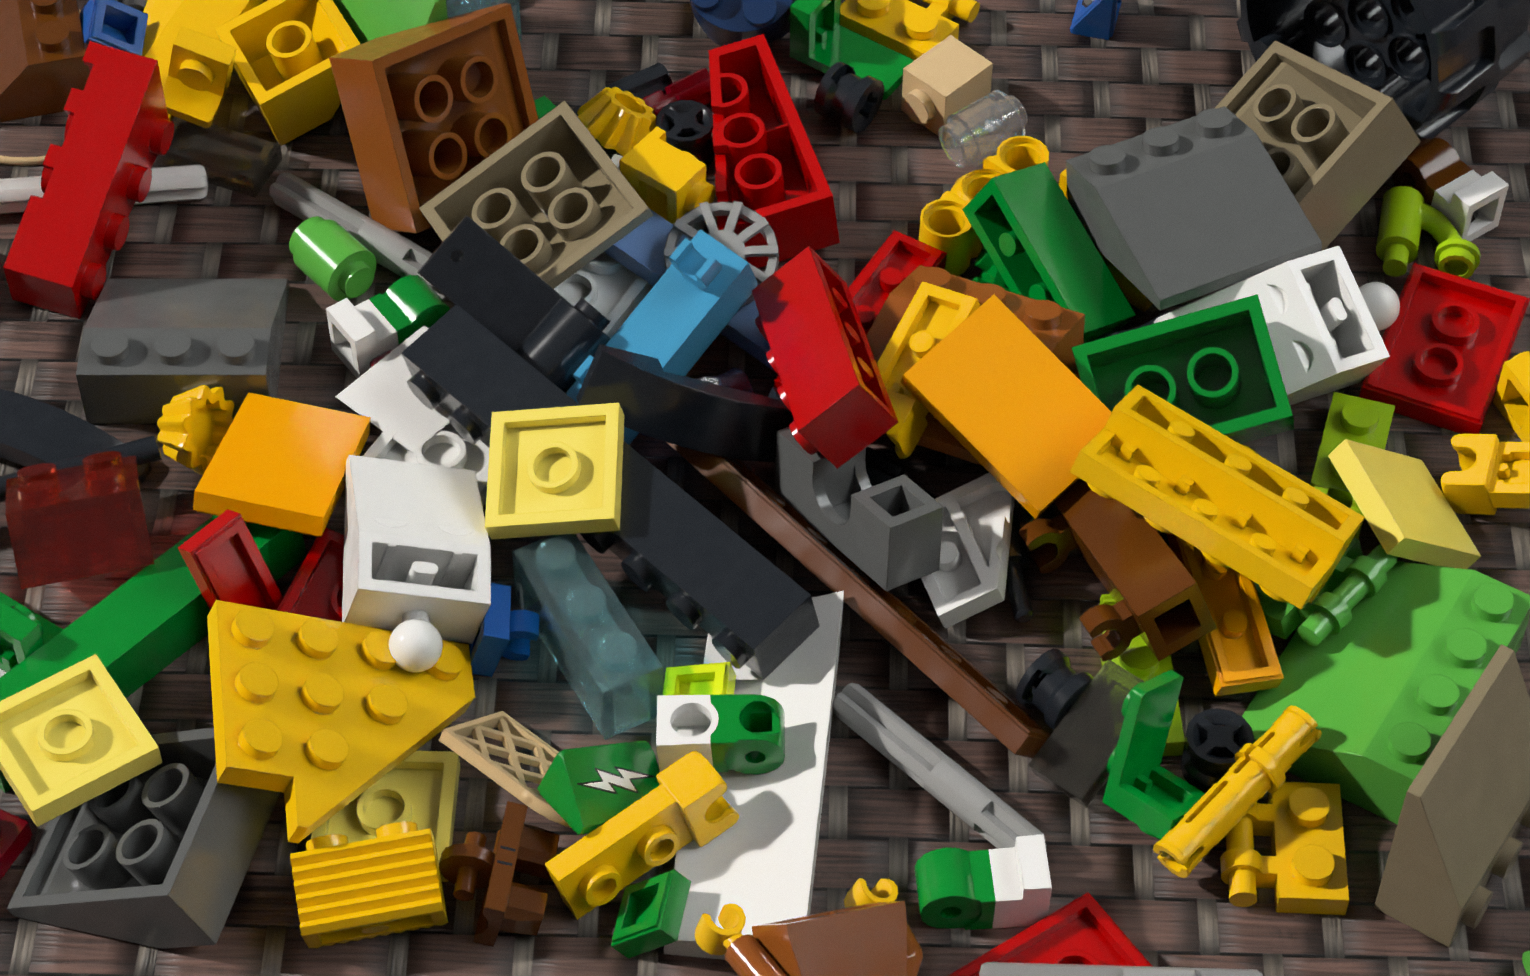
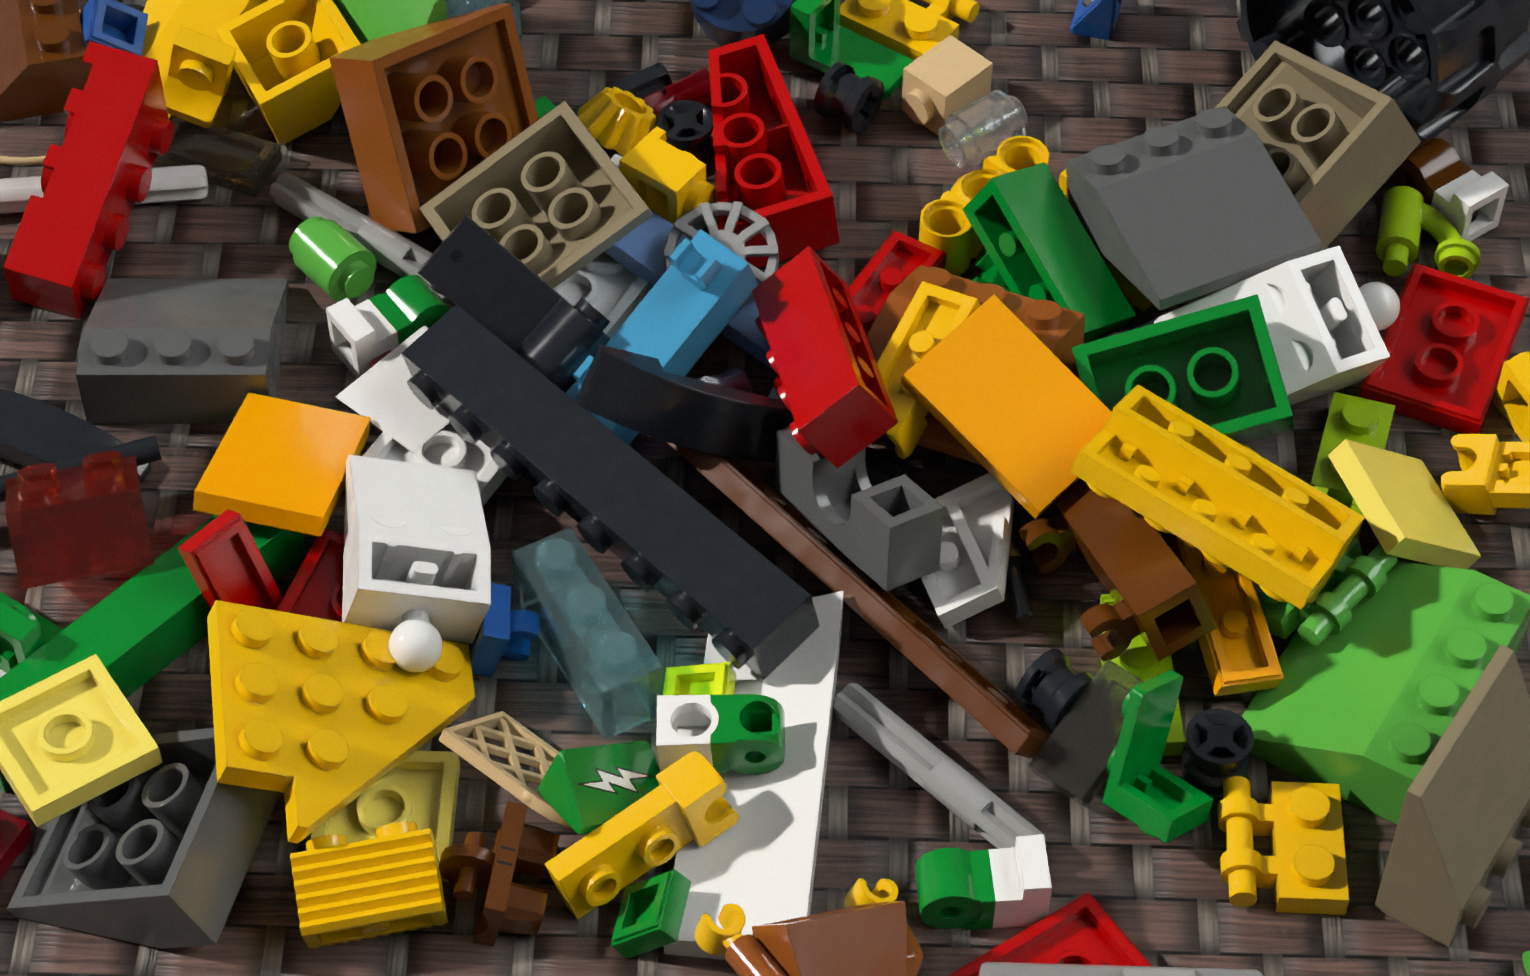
yellow piece [157,385,234,476] -> none
light yellow tile [485,403,625,540] -> none
yellow pin [1153,705,1322,878] -> none

